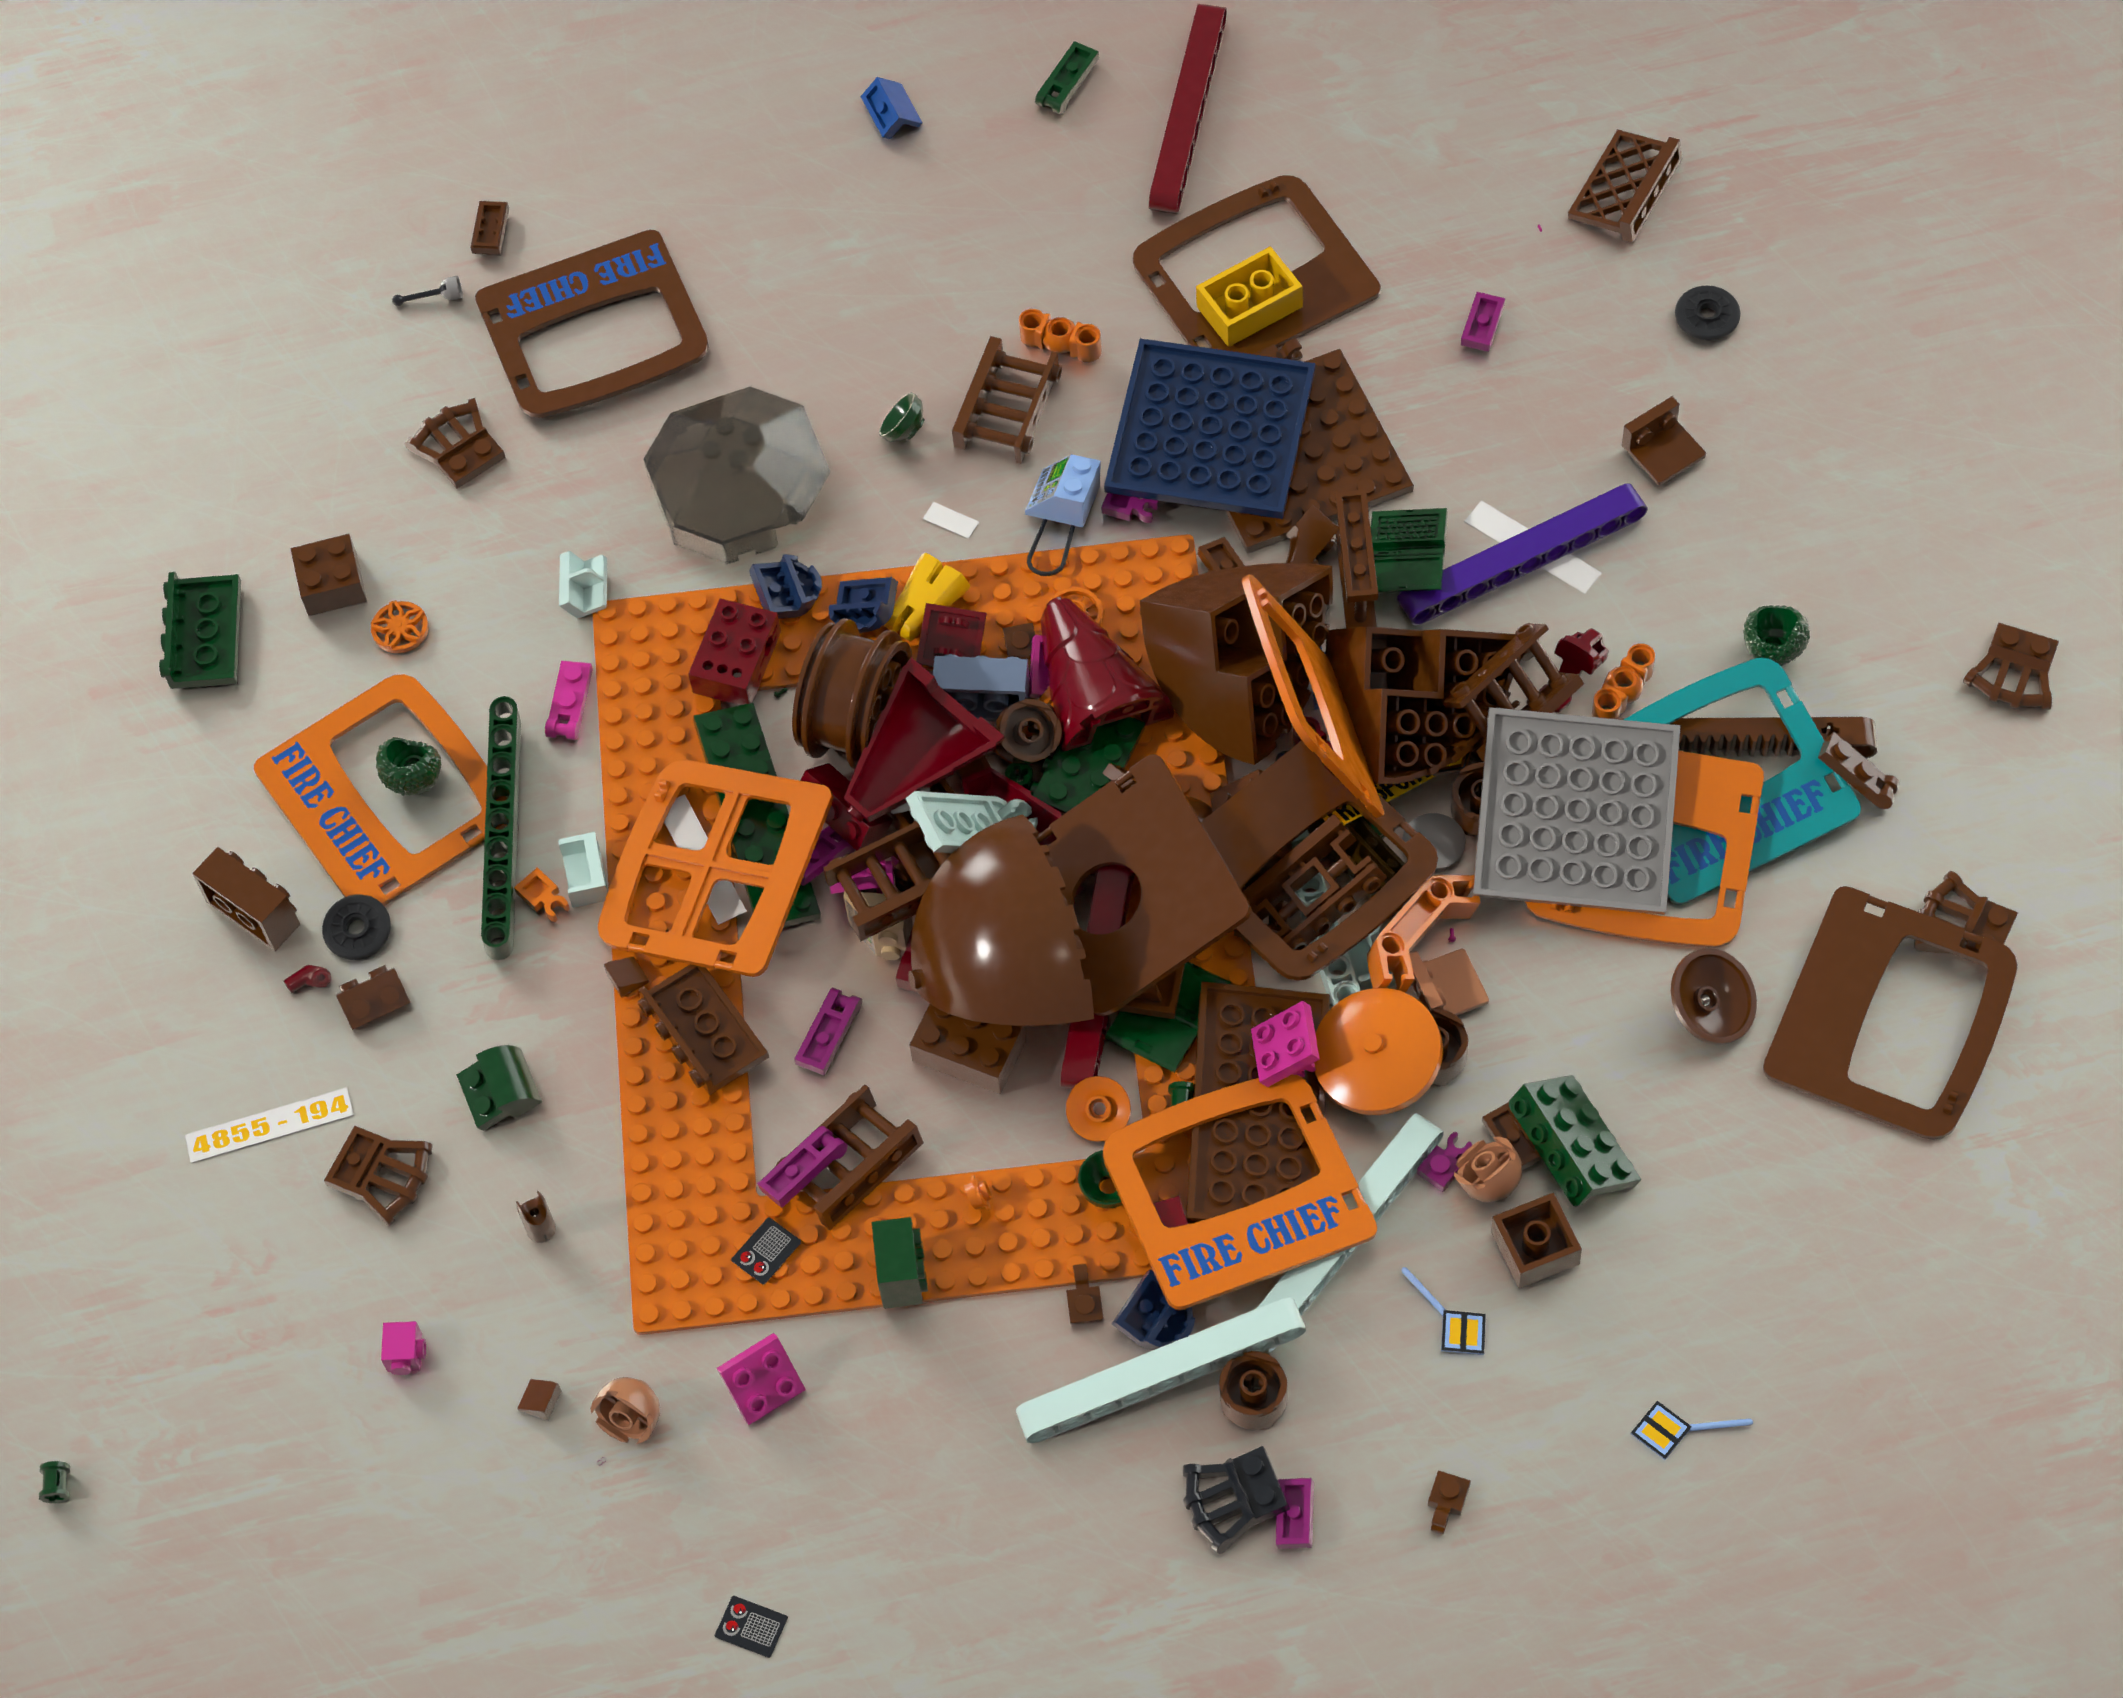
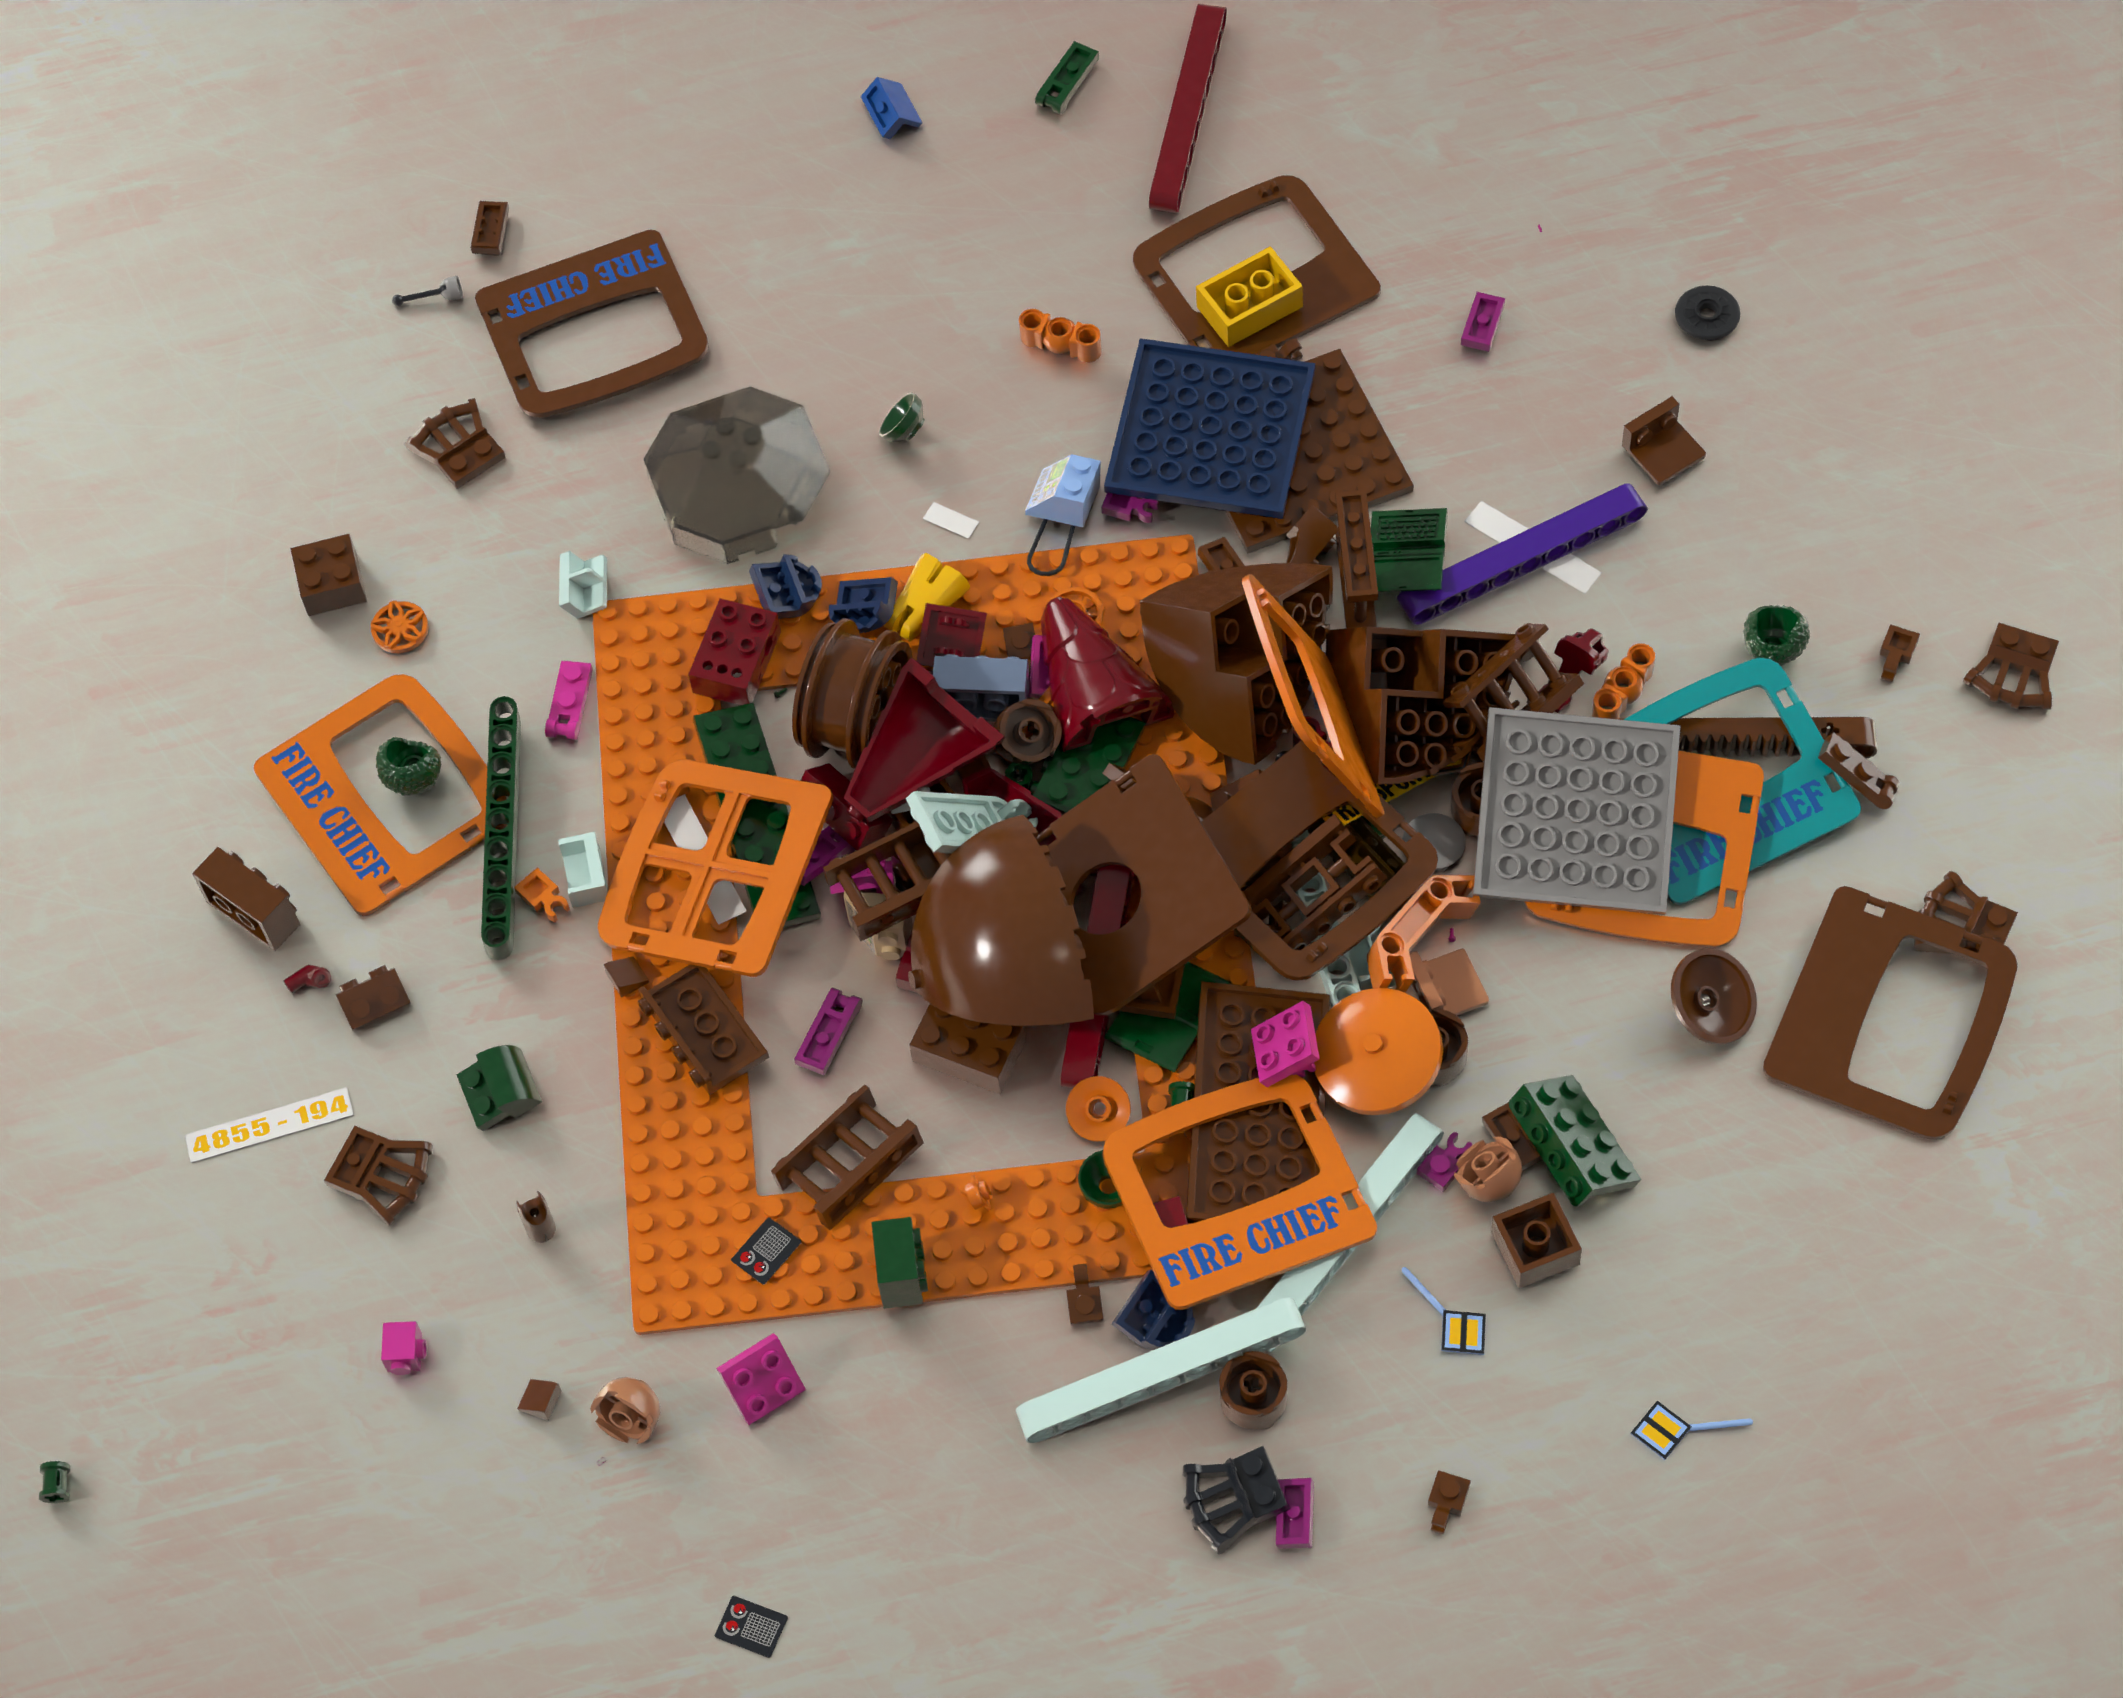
dark green bracket [159,572,241,689] -> none
black wheel [322,894,391,960] -> none
magenta plate [757,1126,848,1208] -> none
reddish brown fence [952,336,1062,464] -> none
reddish brown fence [1568,129,1682,243] -> none
none -> reddish brown plate [1879,624,1920,682]

